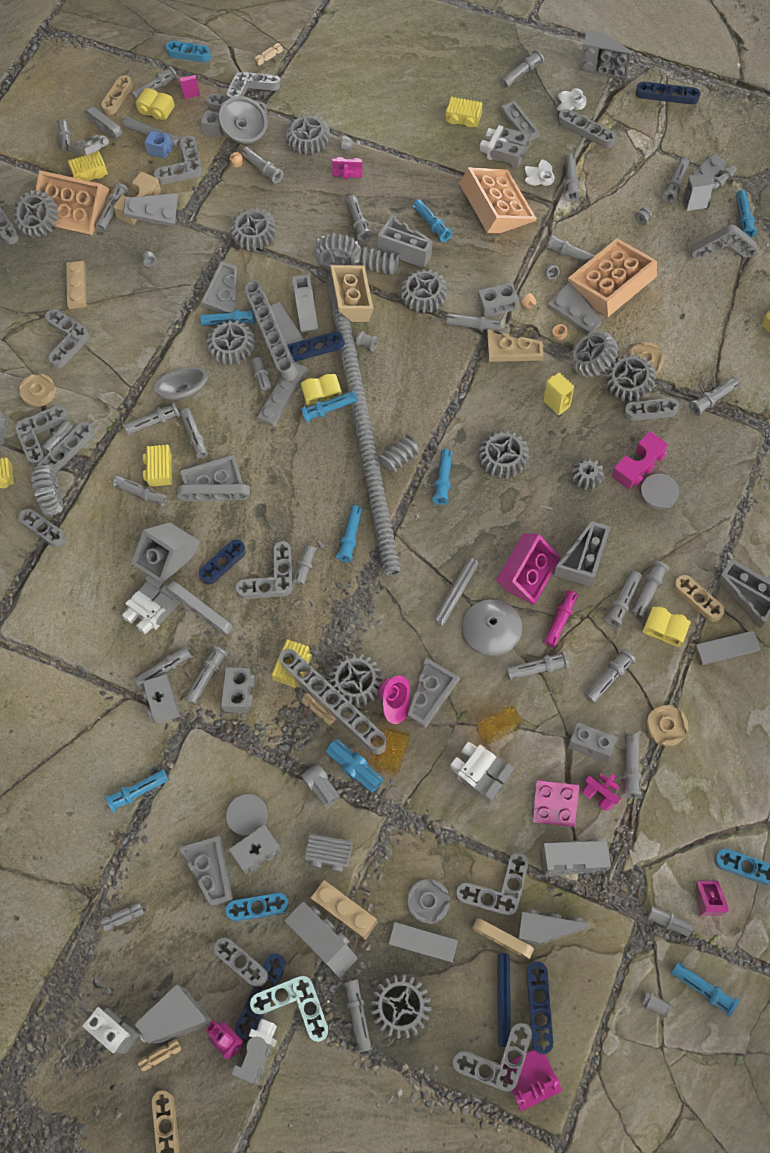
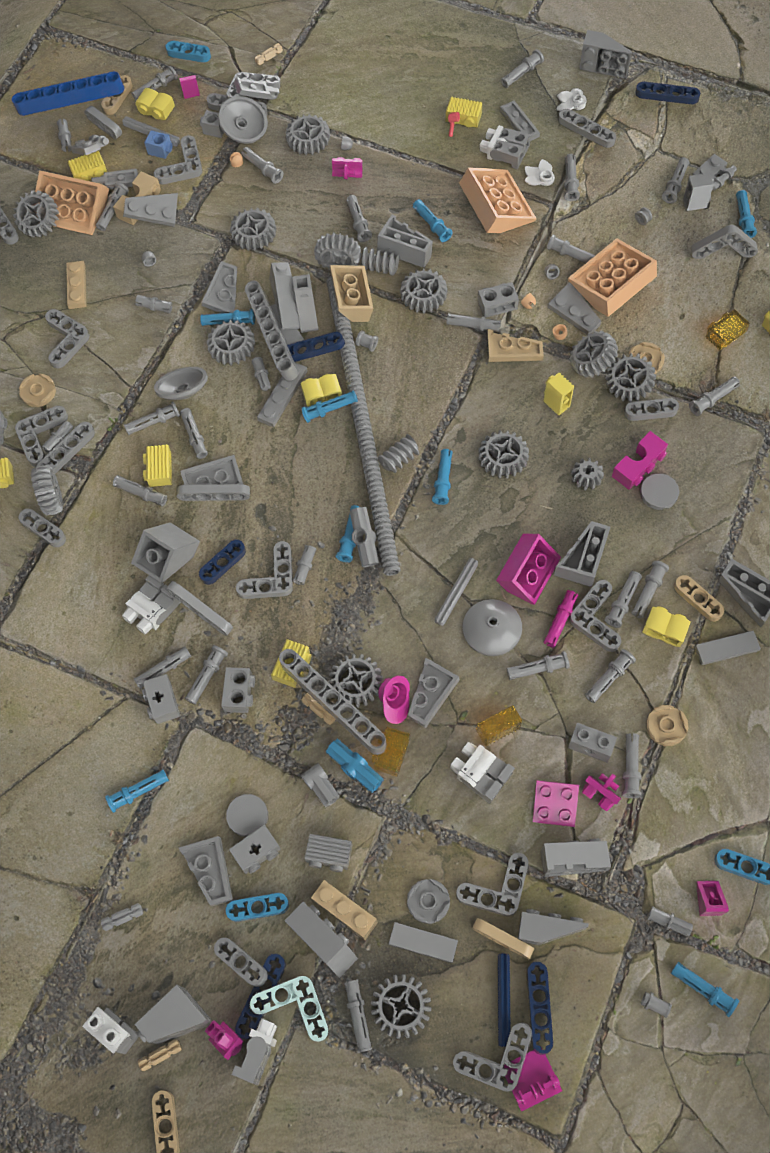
none -> blue beam [11,71,125,116]
none -> light grey hinge [92,169,138,190]
none -> light grey pin [135,295,172,313]
none -> light grey hinge [234,78,280,100]
none -> light grey slope [269,262,300,330]
none -> light grey piece [350,507,379,567]
none -> coral hand [448,112,460,137]
none -> light grey beam [570,580,621,652]
none -> clear yellow brick [706,309,750,351]

